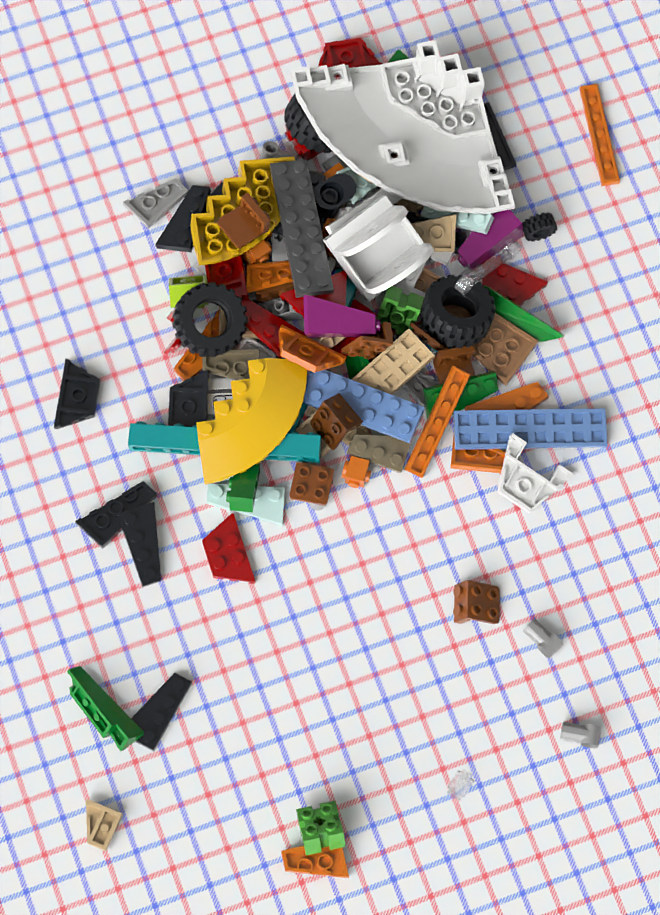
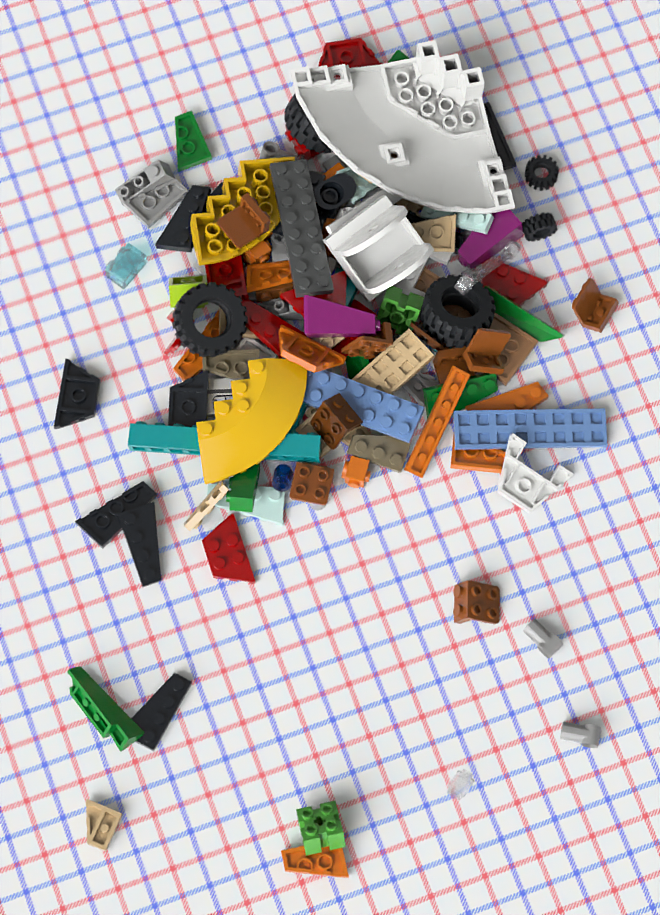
orange tile [579,84,620,186] -> none
none -> clear light blue brick [105,243,147,289]
none -> light grey slope [115,159,175,205]
none -> green wing [175,111,212,172]
none -> tan wing [184,481,229,531]
none -> clear blue brick [272,464,293,492]
none -> dark orange bracket [462,328,511,375]
none -> black tyre [525,155,559,191]
none -> dark orange bracket [572,278,619,333]

